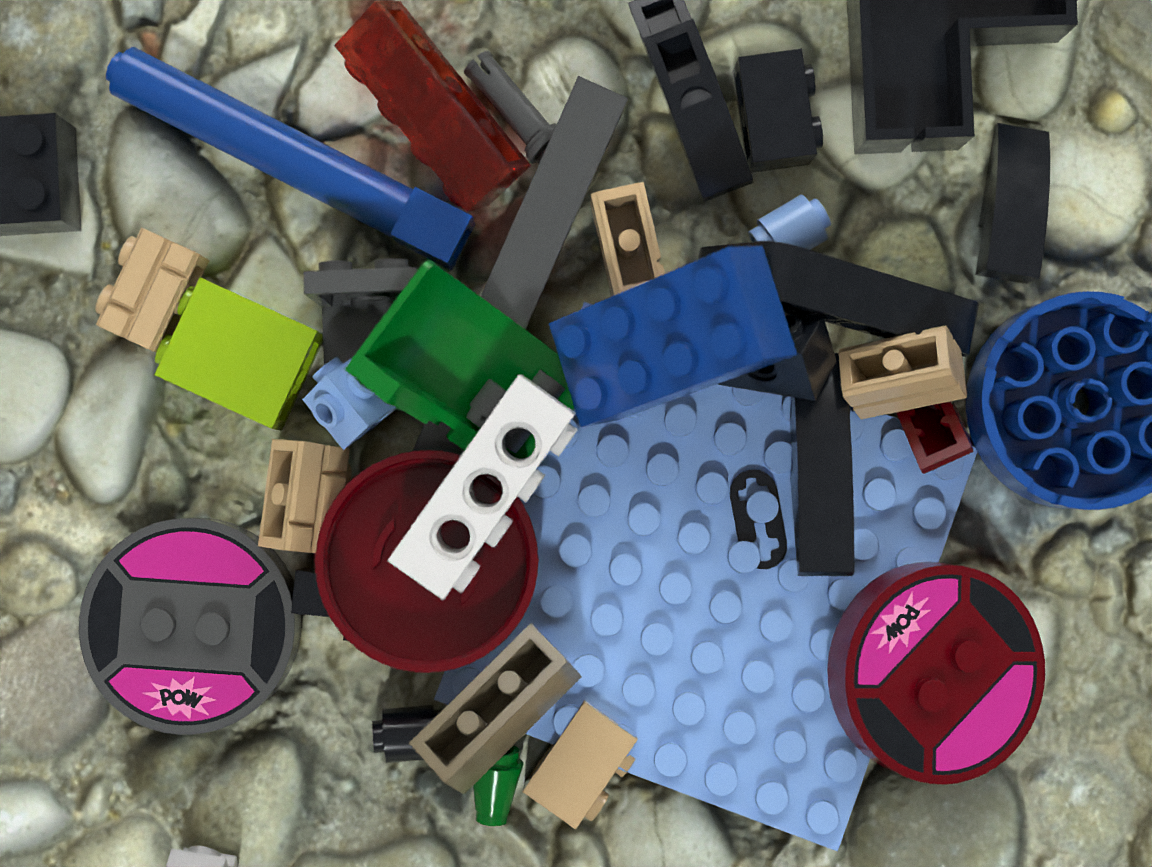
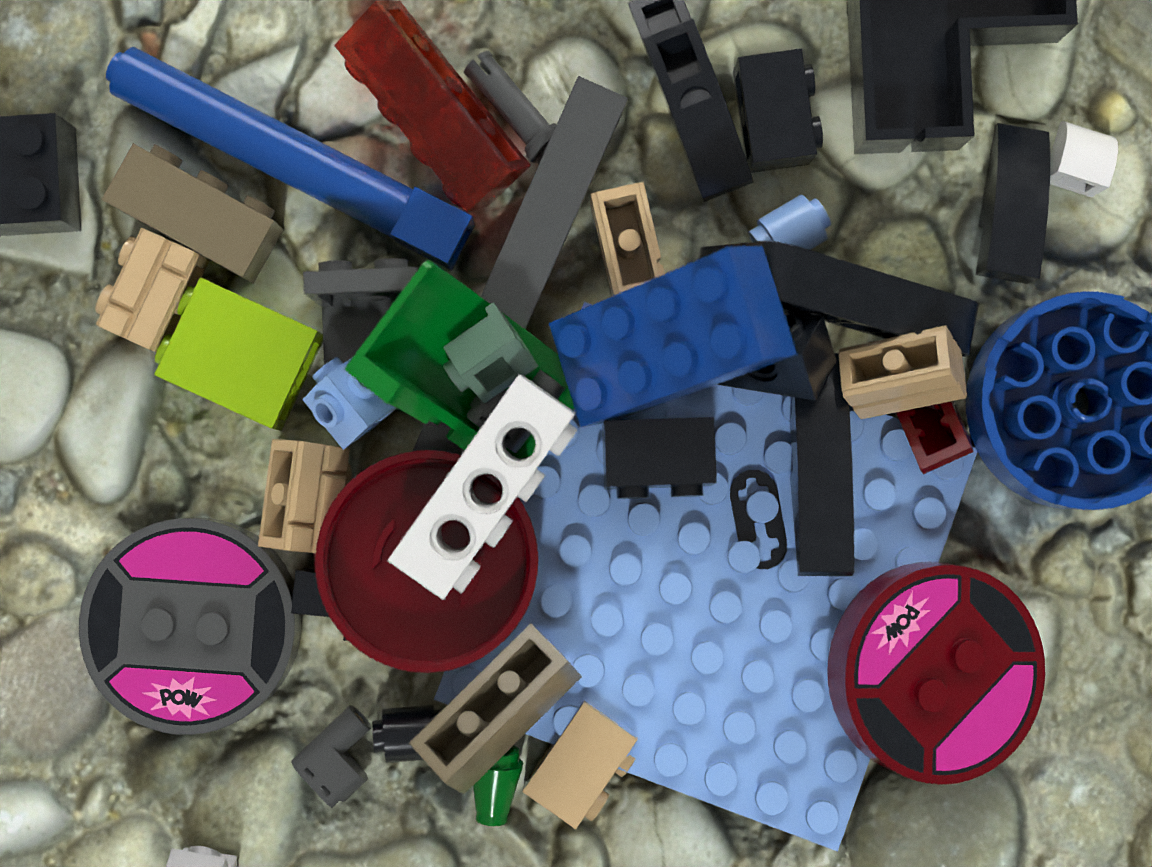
none -> dark tan brick [102,143,284,284]
none -> dark grey piece [291,705,371,808]
none -> sand green brick [443,302,538,404]
none -> black brick [602,417,717,499]
none -> white brick [1050,121,1118,197]

